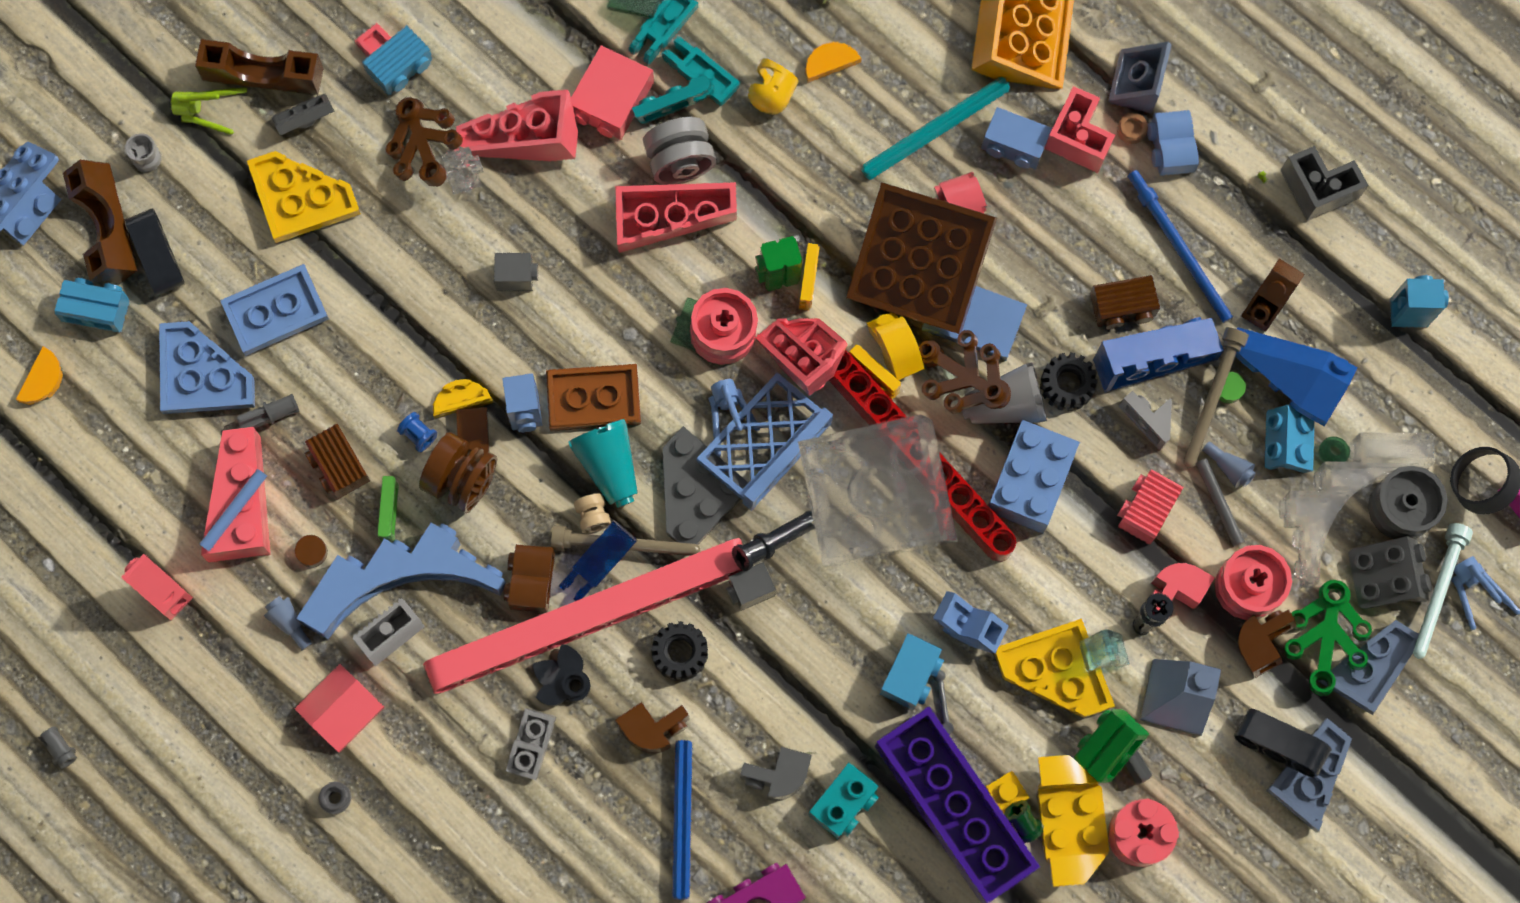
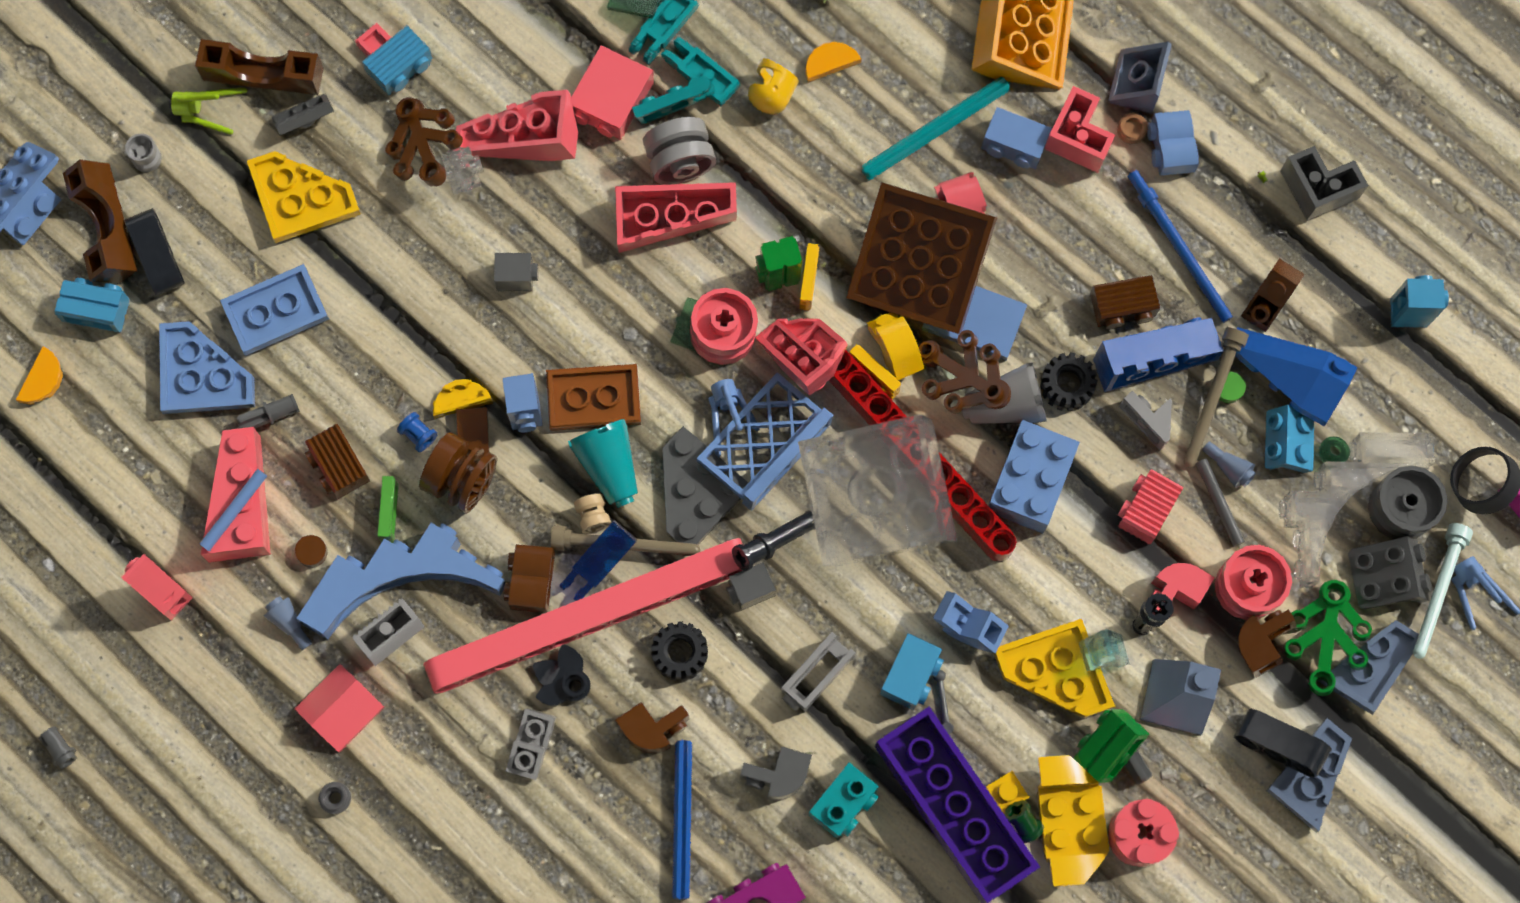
none -> light grey window [782,632,856,712]

